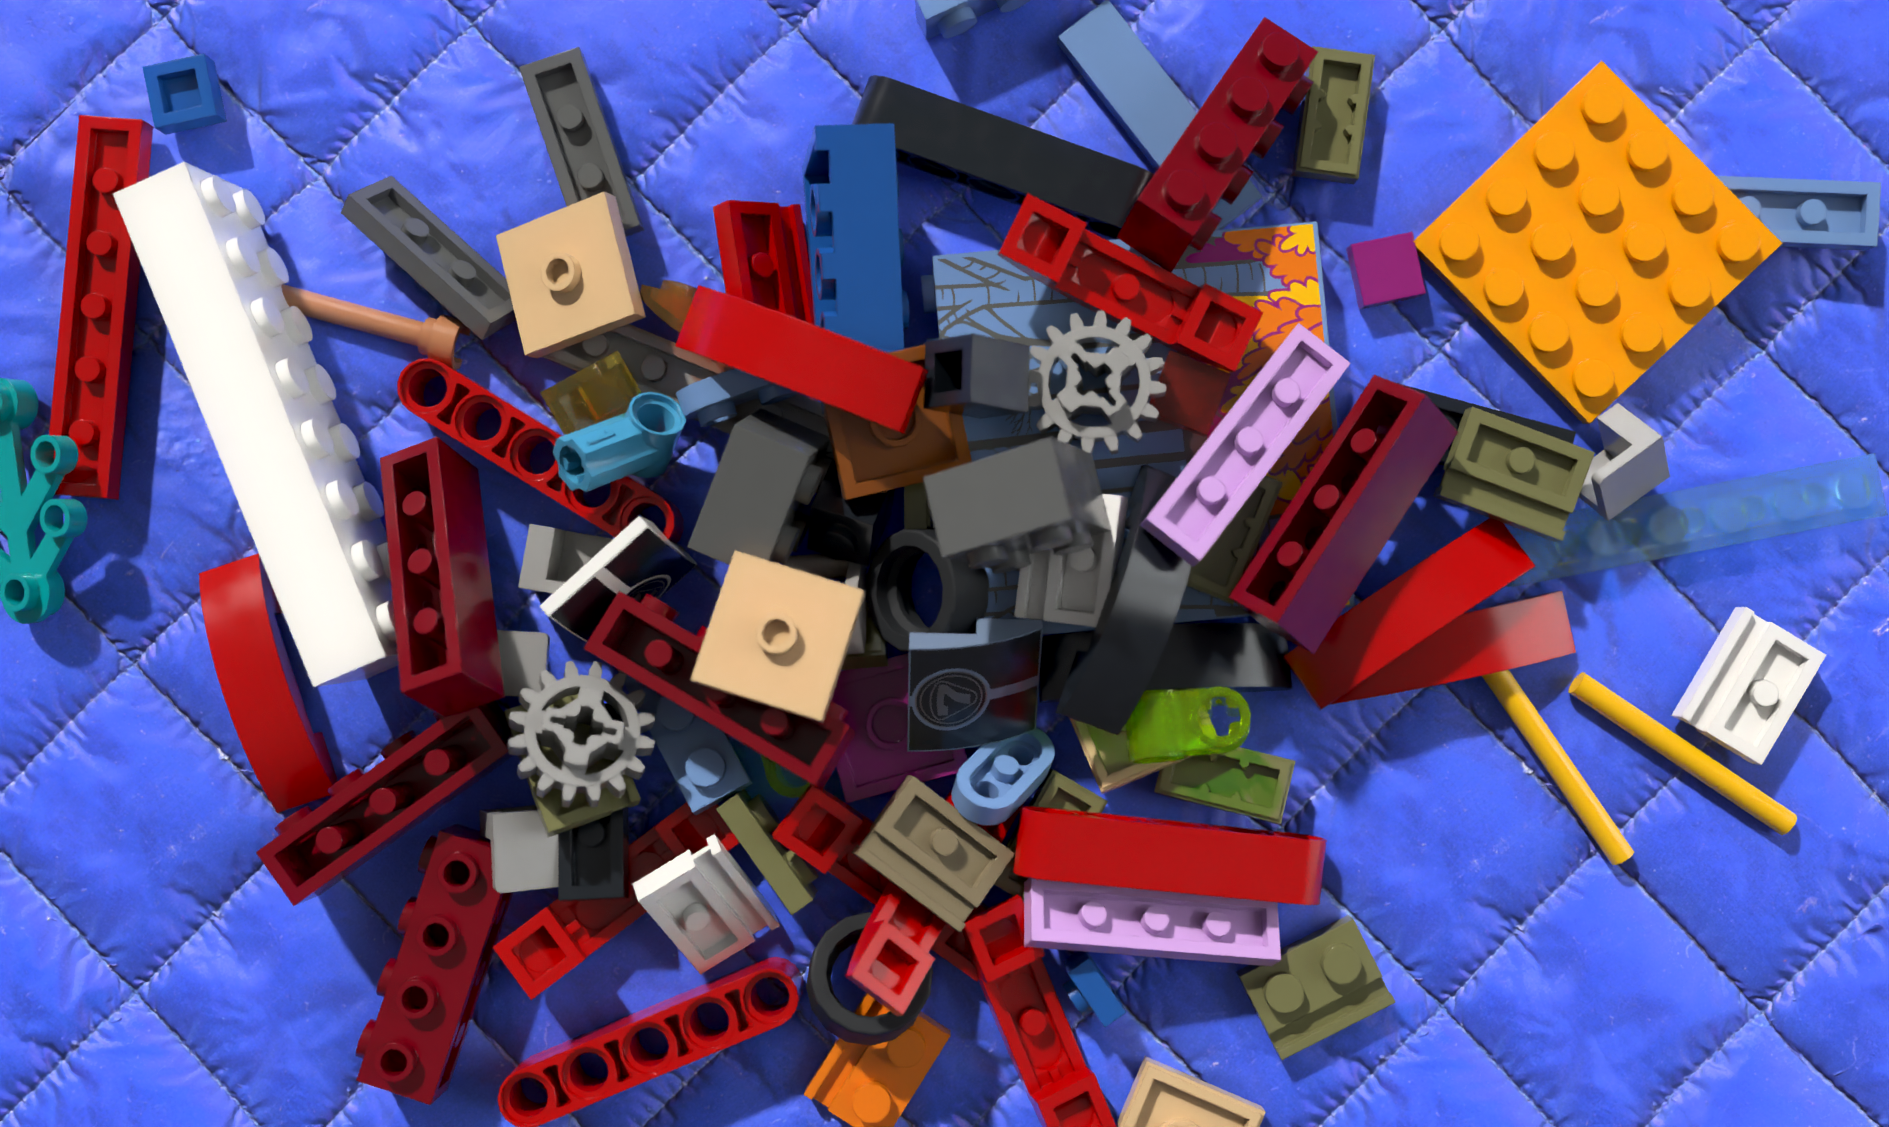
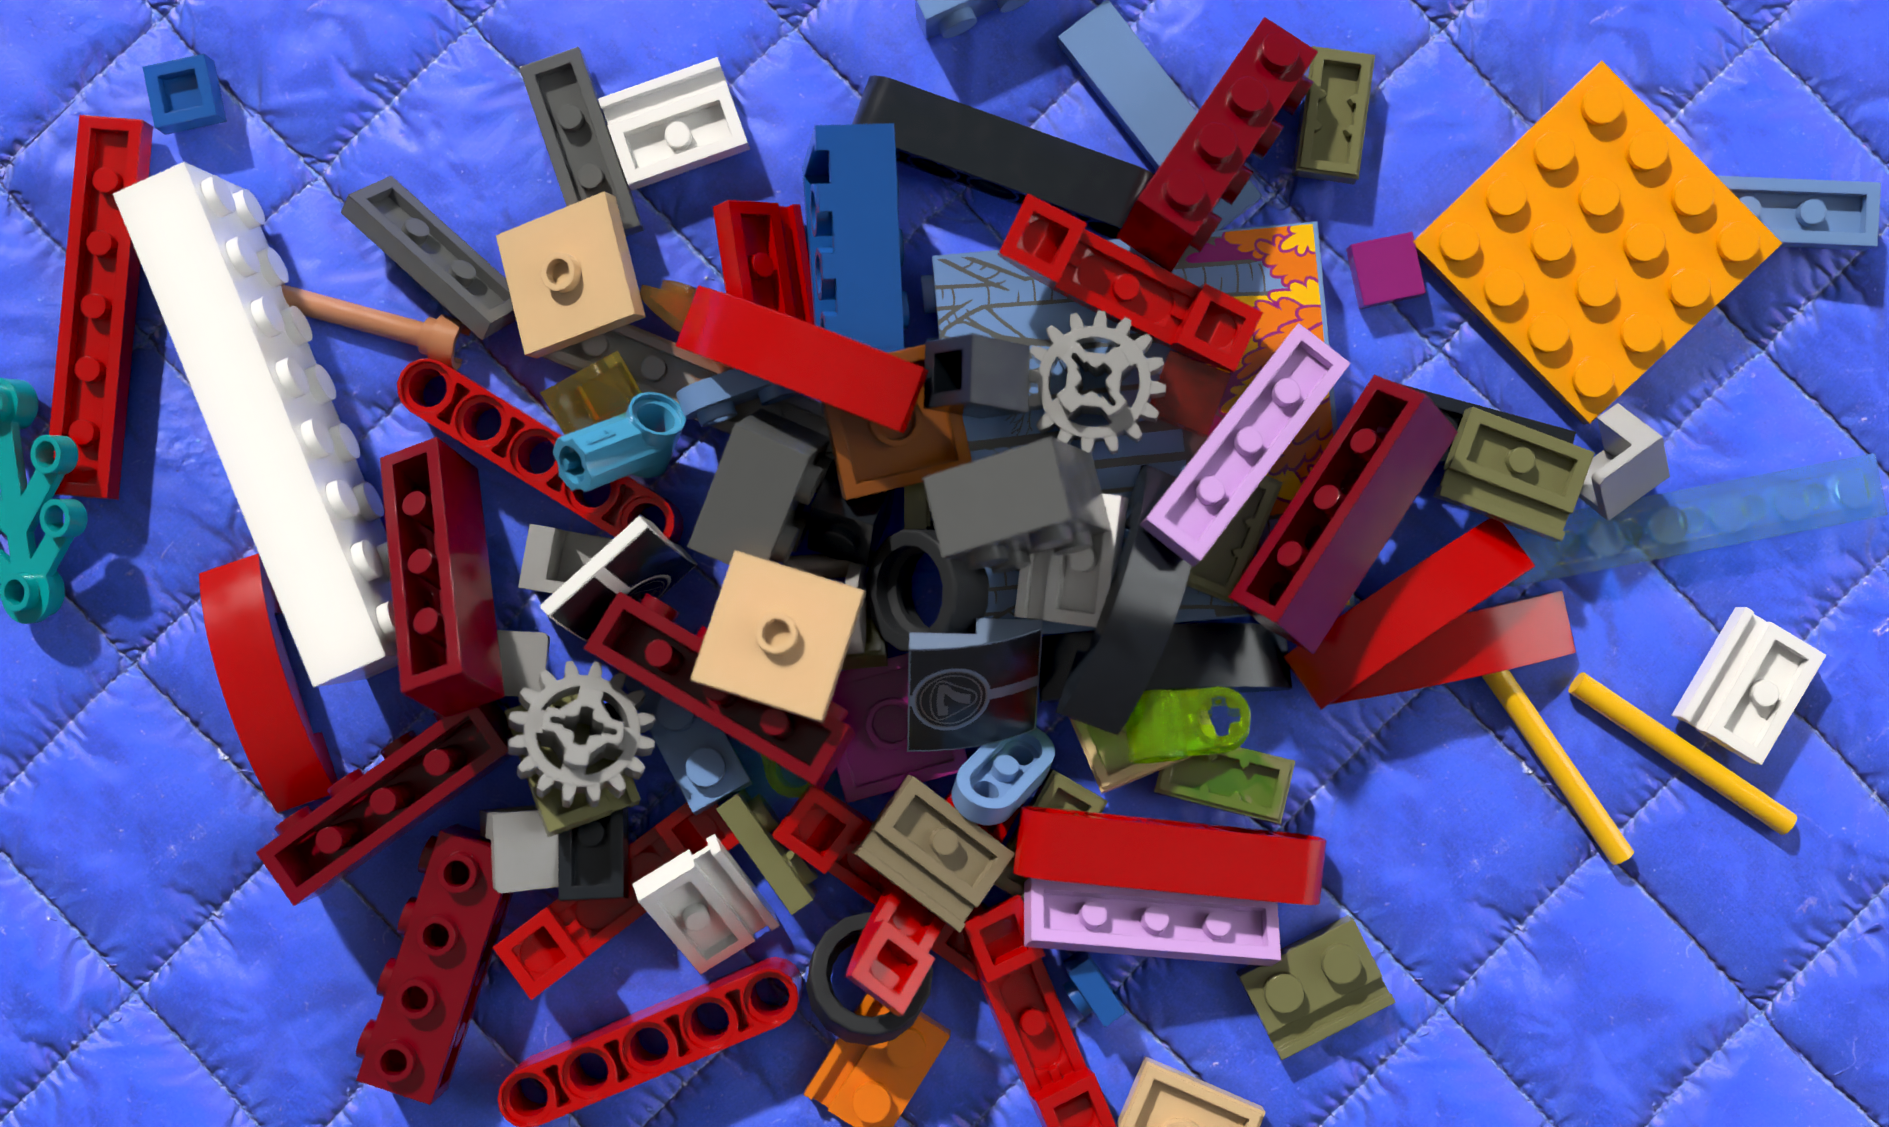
none -> white plate [598,57,750,191]

